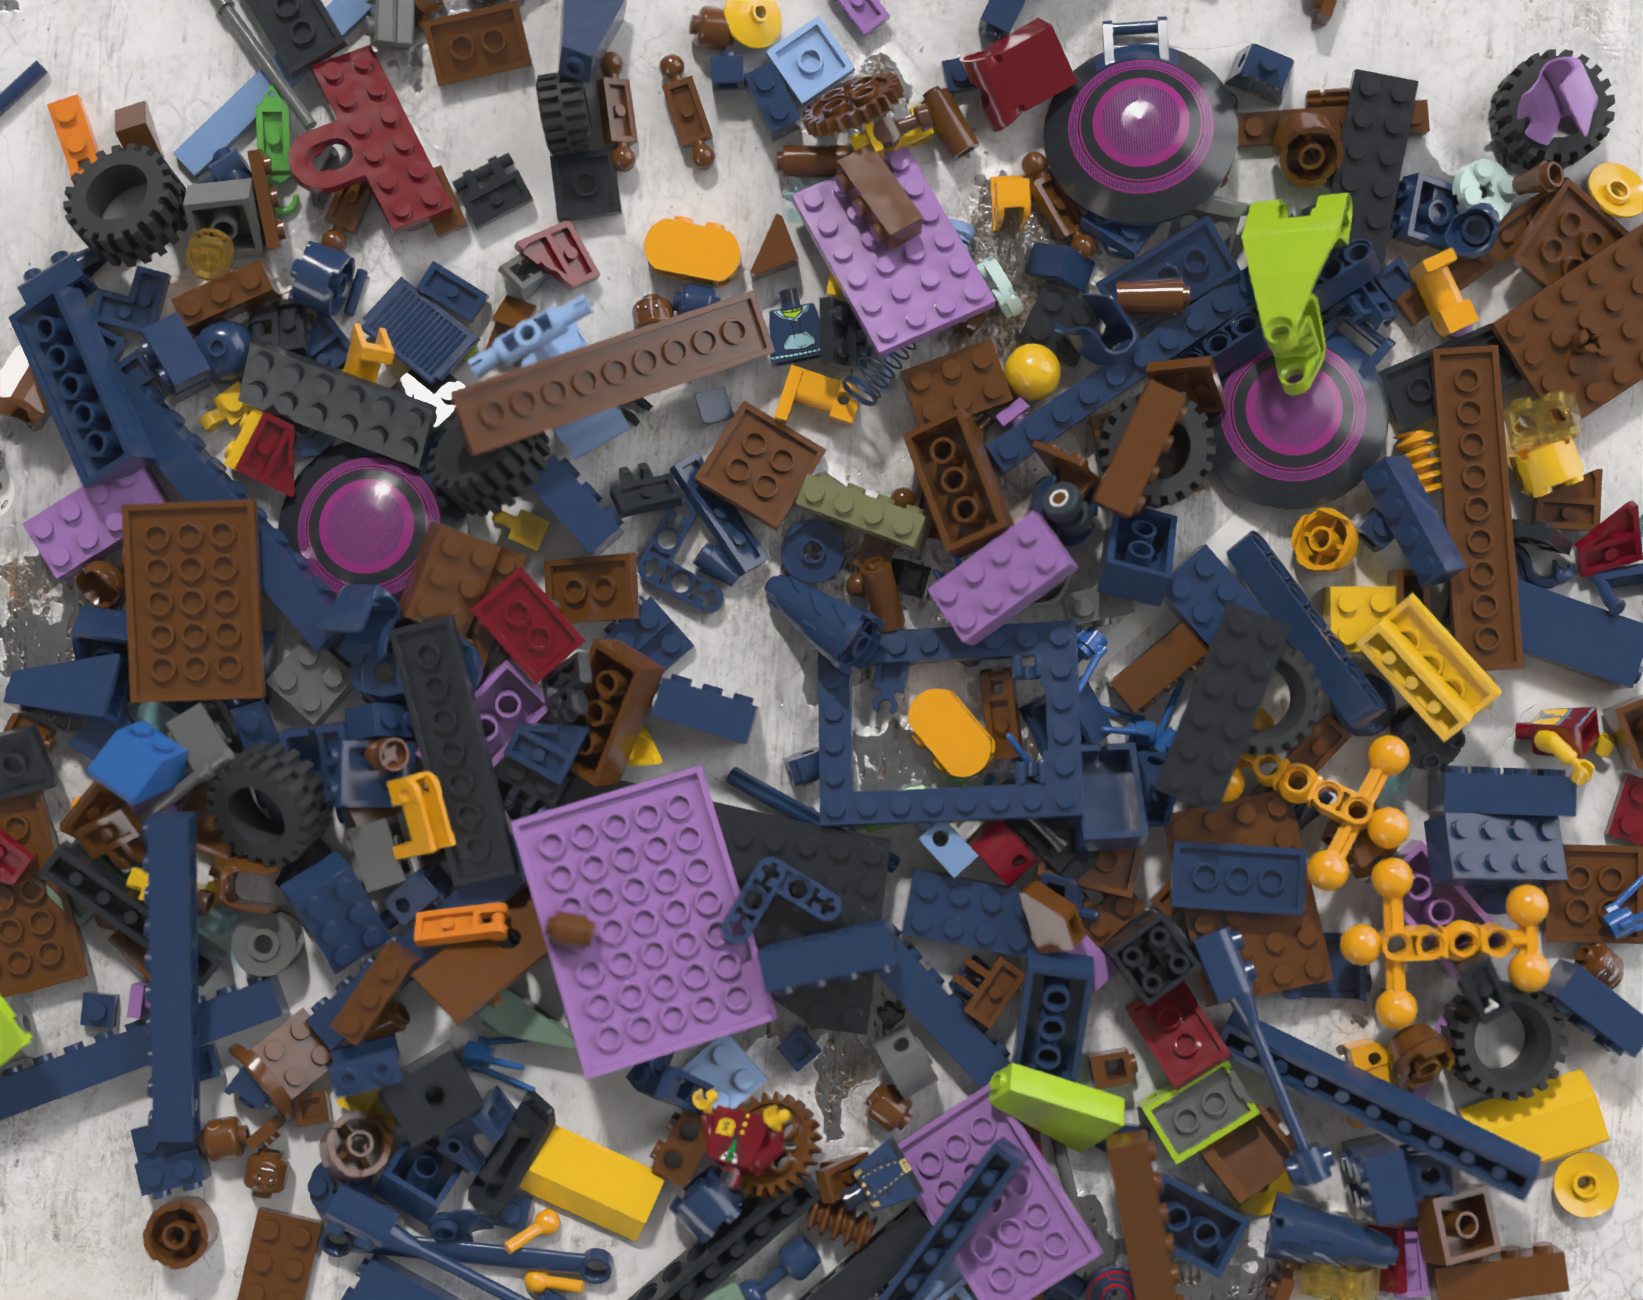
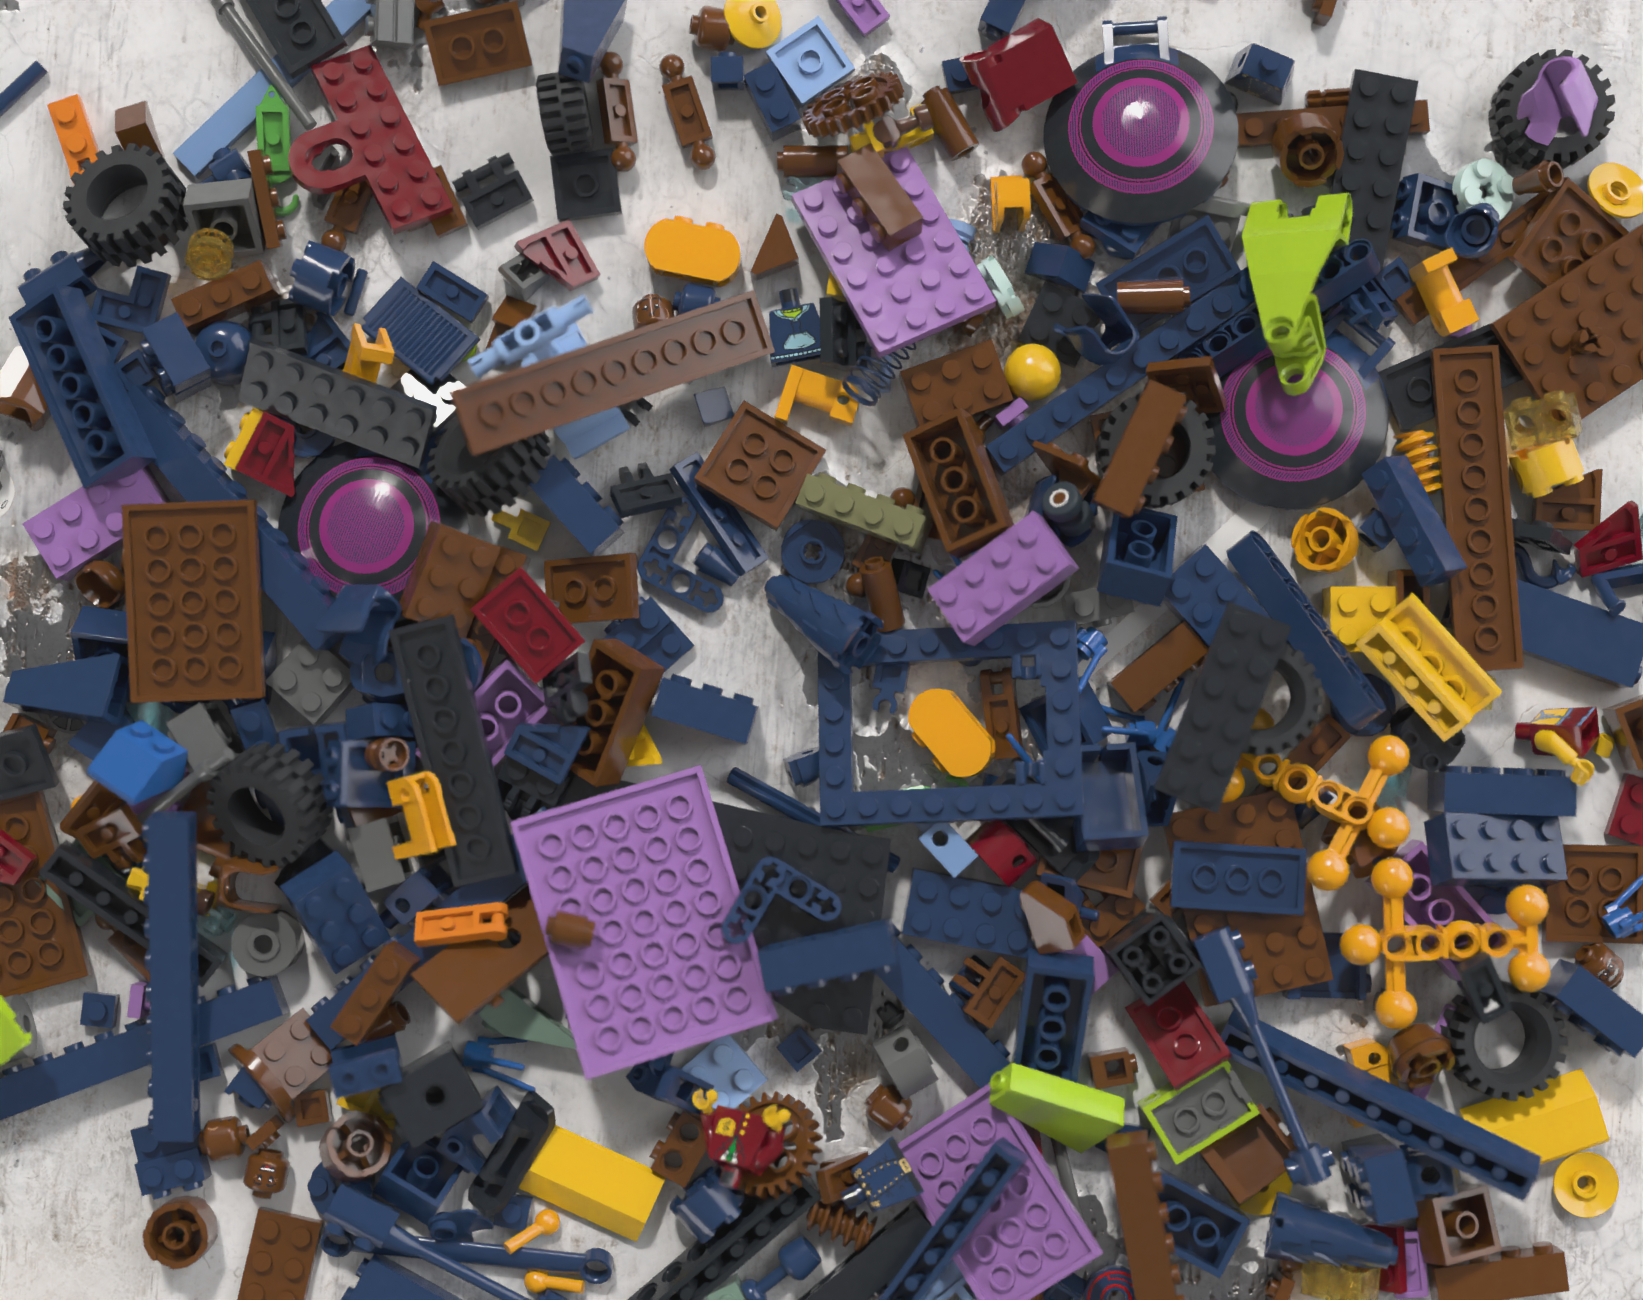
yellow plate [198,381,257,433] -> none

